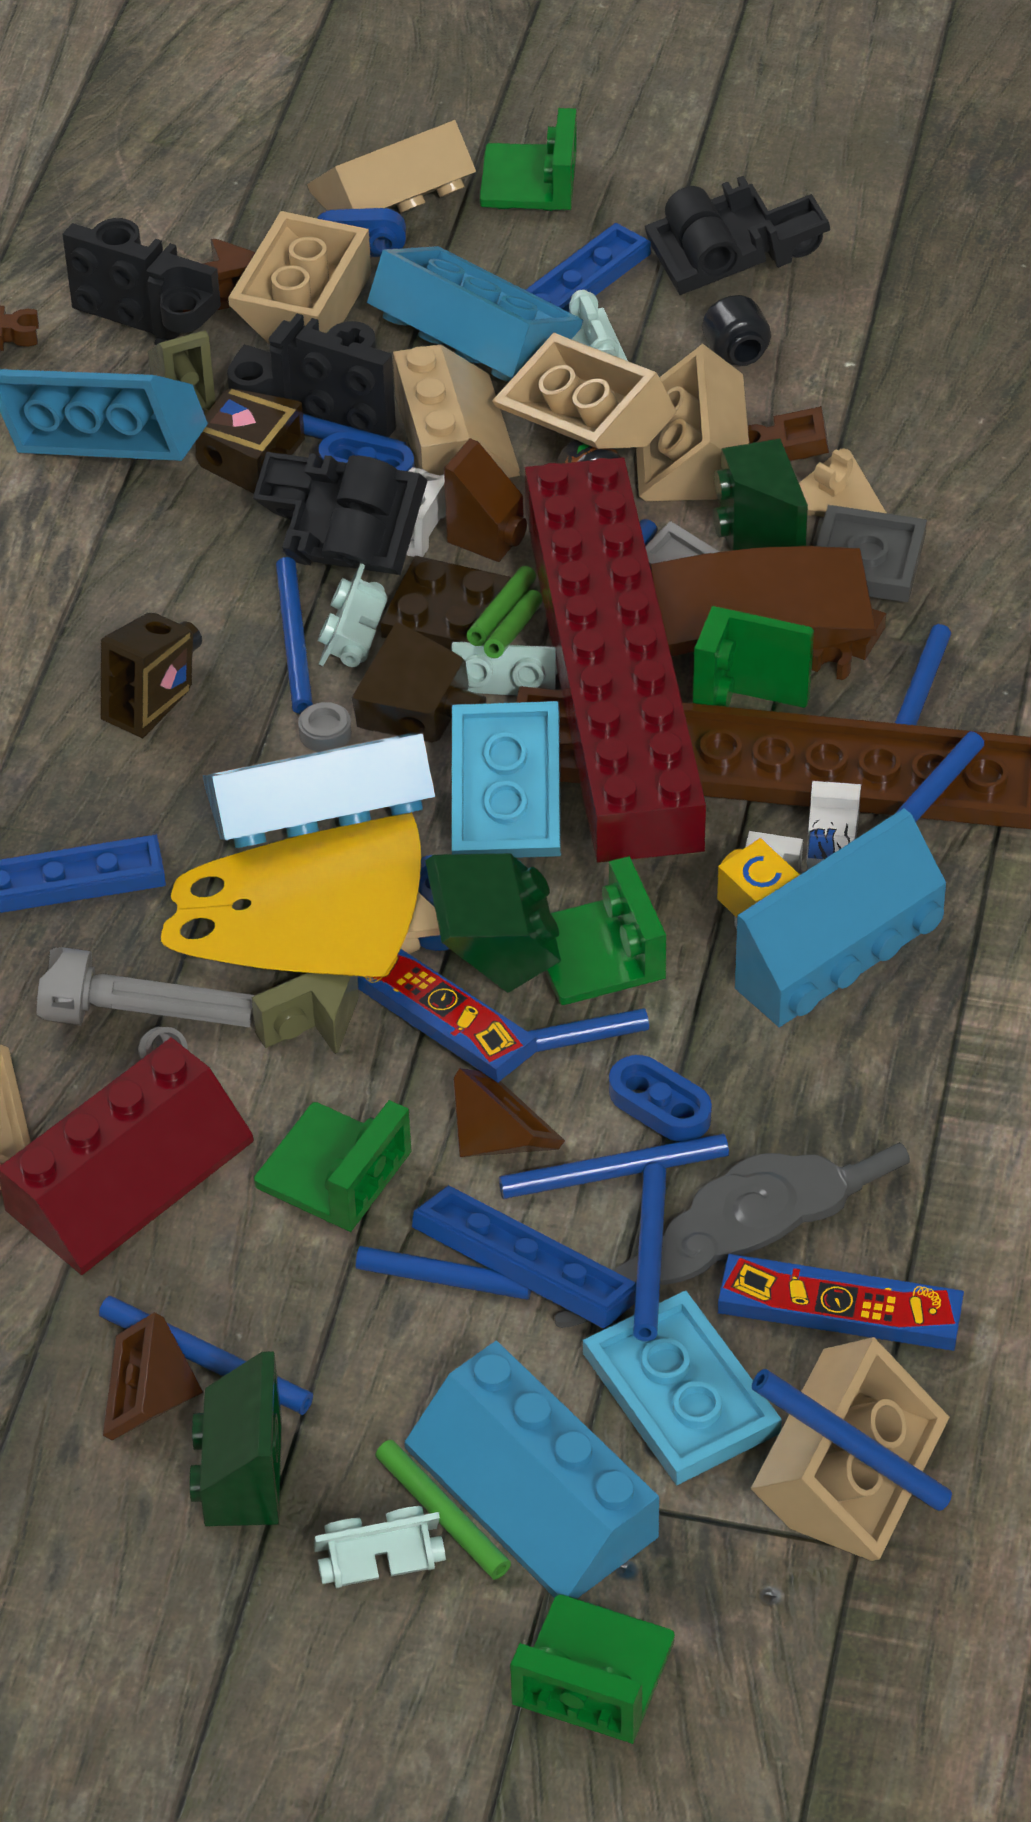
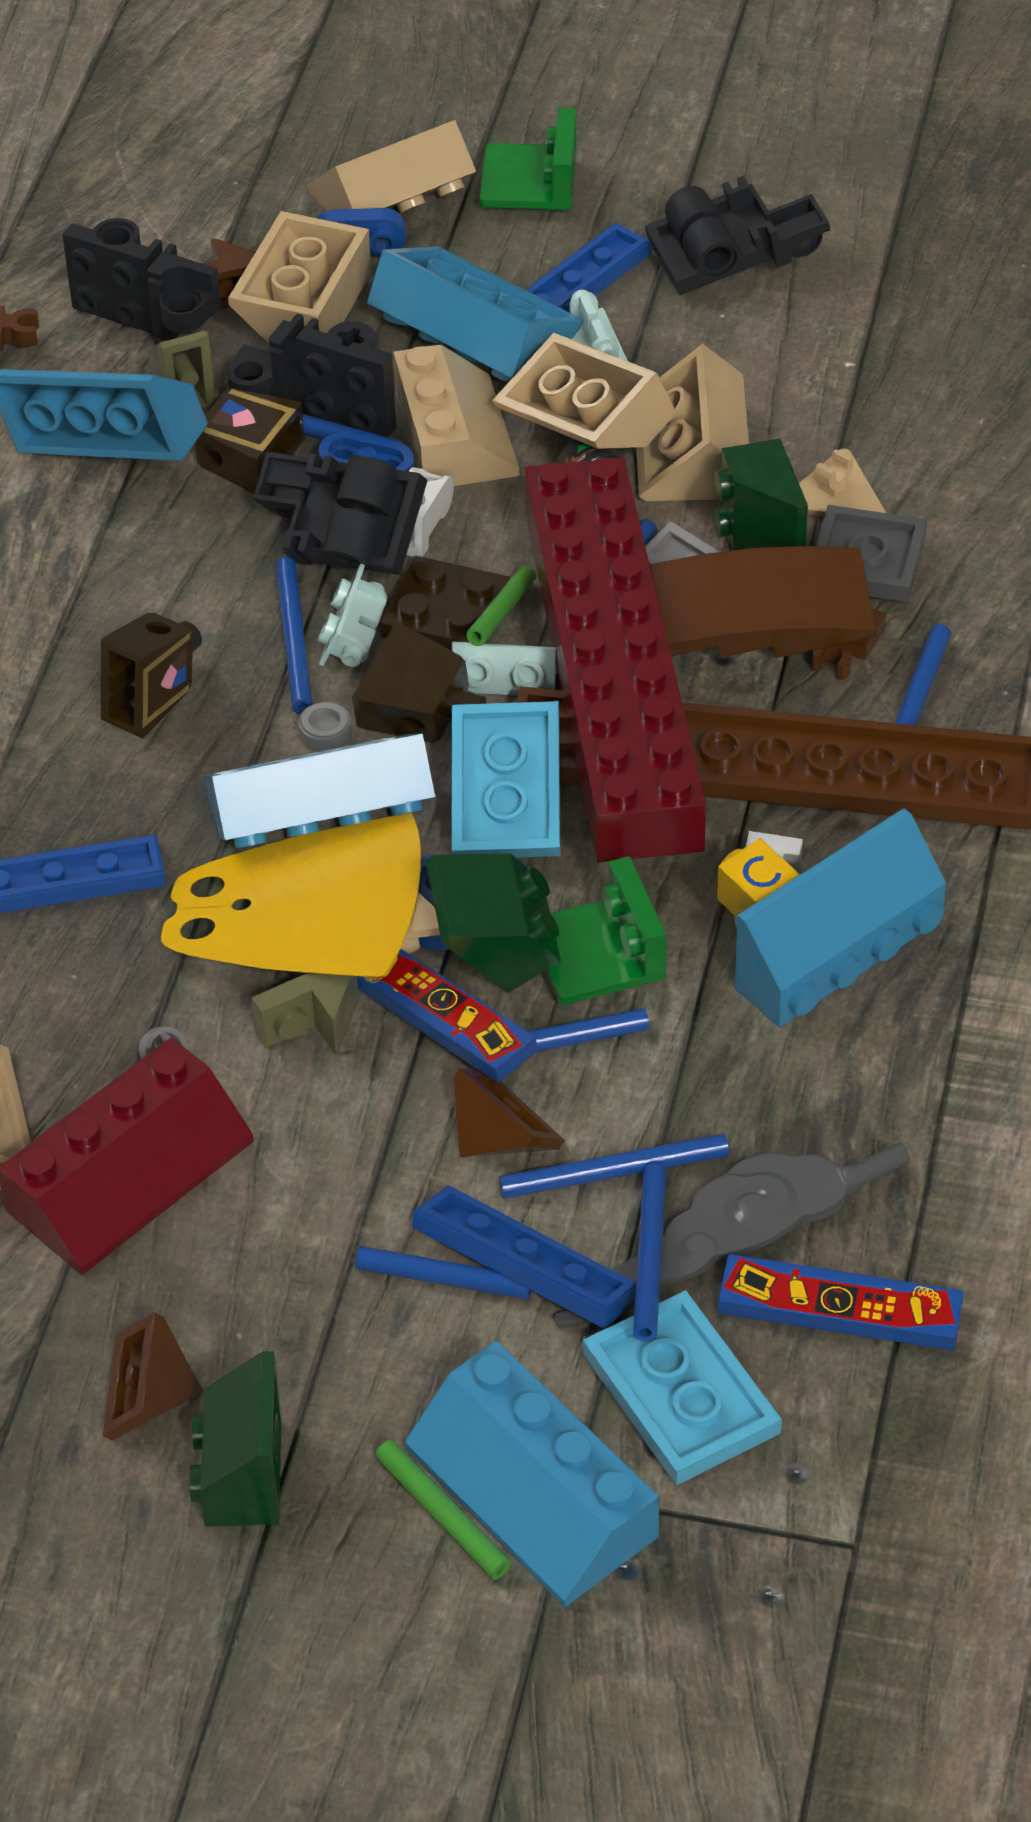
light grey piece [37,947,254,1027] -> none
blue piece [99,1296,313,1415] -> none
green bracket [254,1100,412,1232] -> none
light aqua hinge [314,1506,446,1588] -> none
reddish brown slope [444,438,527,562] -> none
bright green piece [484,590,543,659] -> none
green bracket [510,1594,675,1744] -> none
blue plate [609,1055,712,1142] -> none
green bracket [693,606,814,708] -> none
black head [702,295,771,366] -> none
reddish brown plate [748,406,829,461] -> none
tan slope [751,1337,950,1561] -> none
blue piece [752,1369,952,1511] -> none
white leg [806,781,861,870] -> none
blue piece [895,731,984,822] -> none

